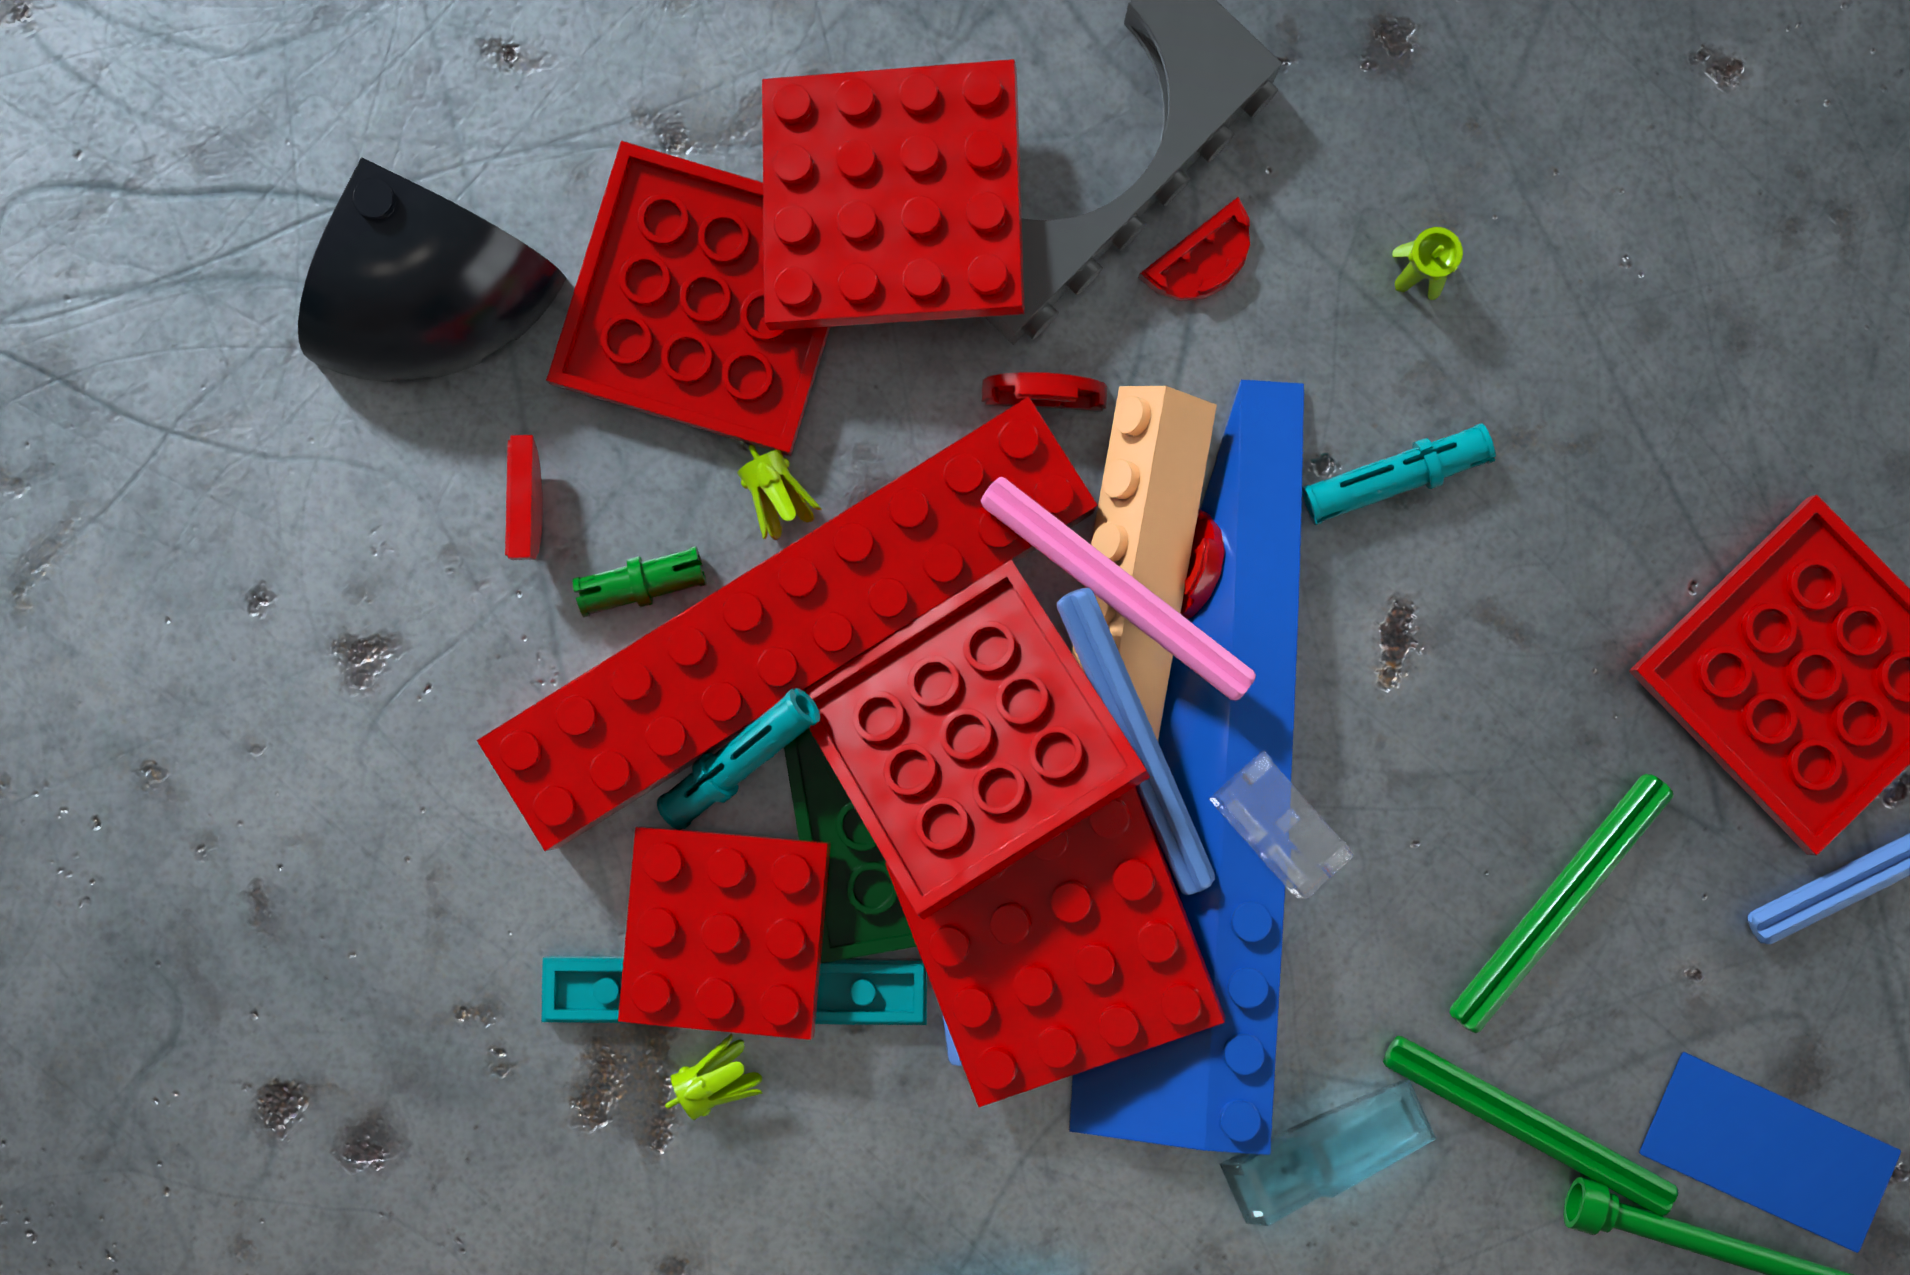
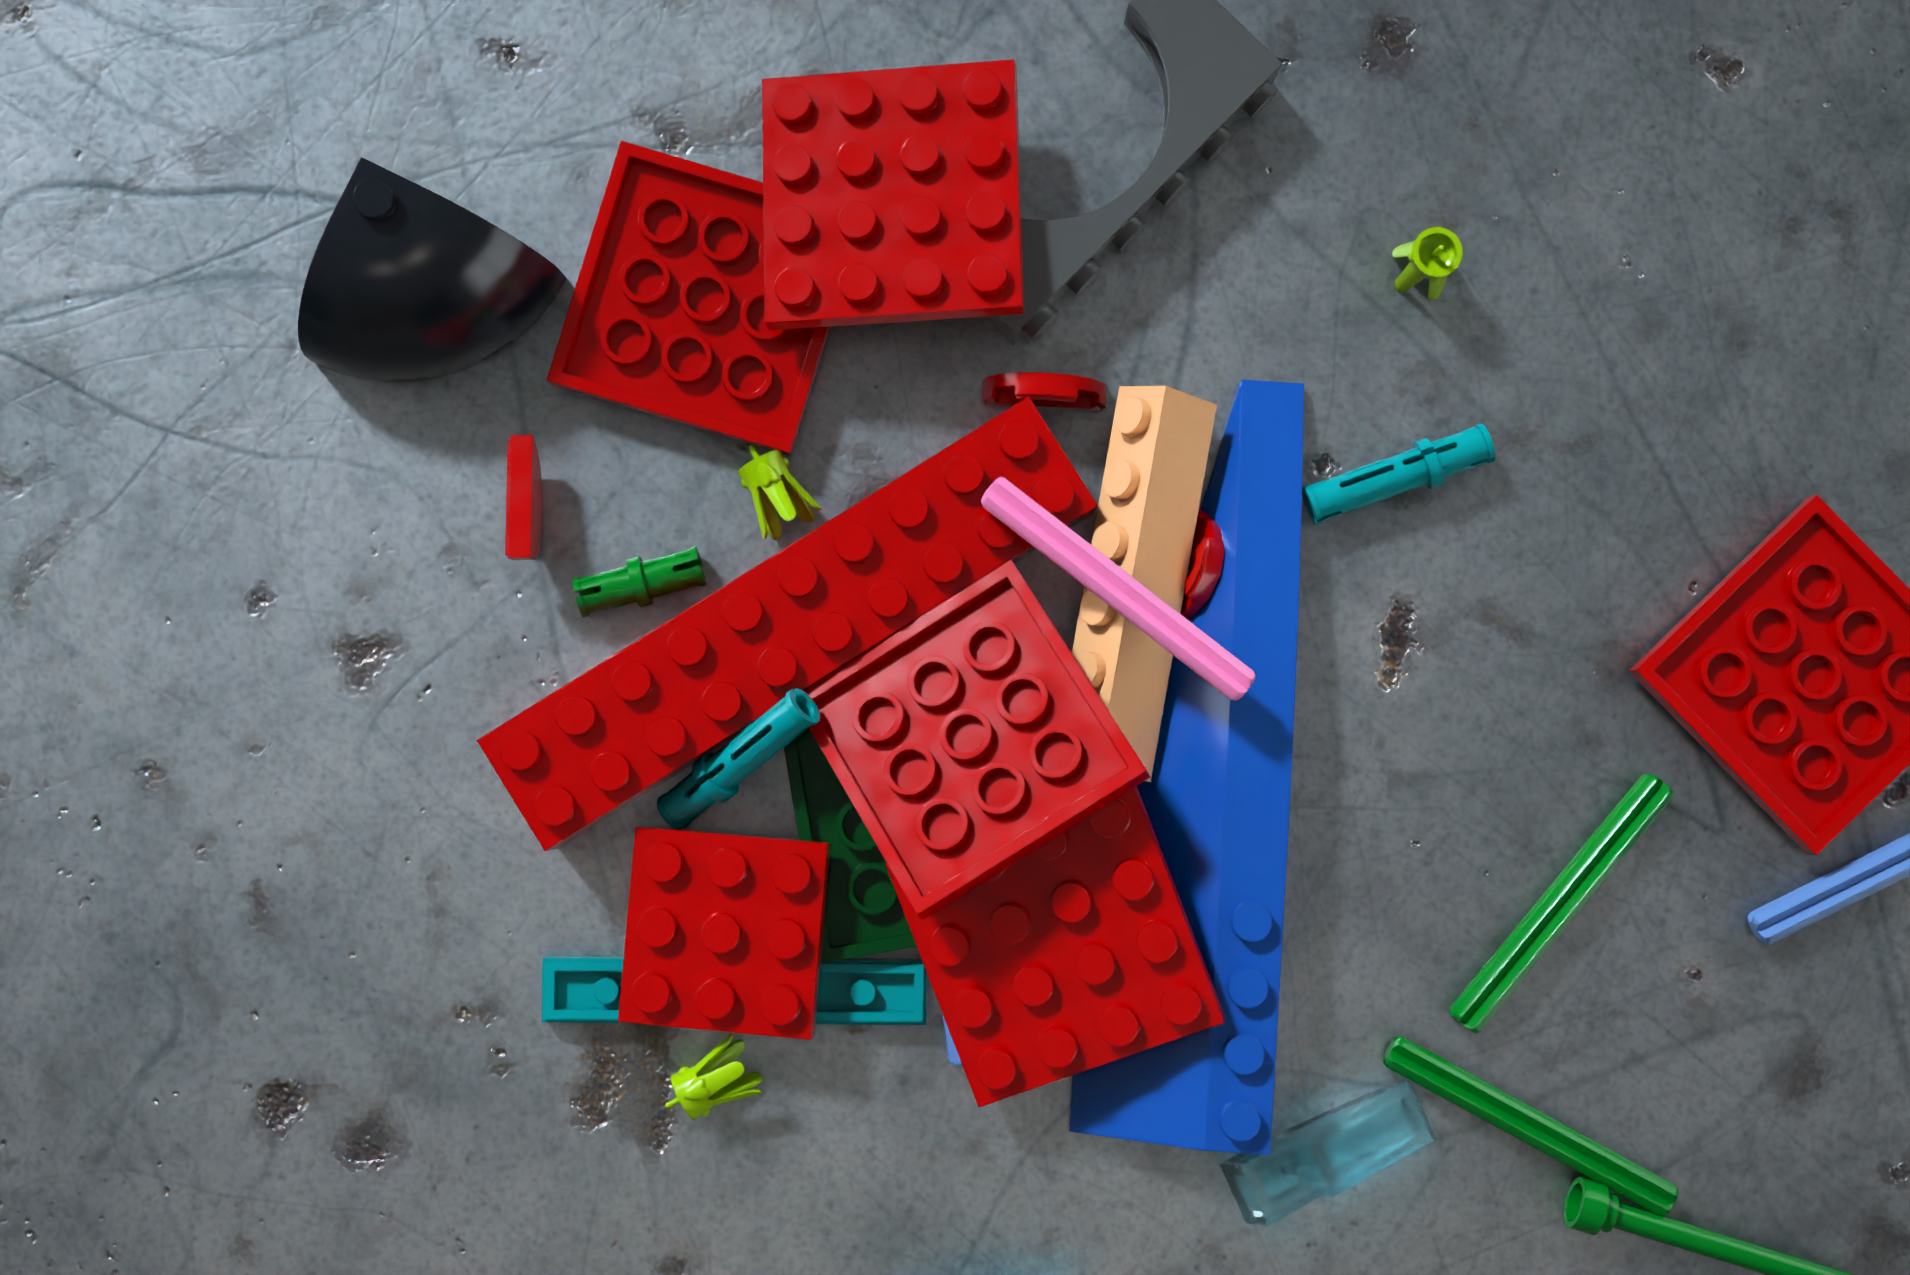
medium blue axle [1057,588,1215,895] -> none
red tile [1138,197,1250,301] -> none
clear hinge [1208,751,1354,899] -> none
blue sticker [1639,1052,1901,1253] -> none

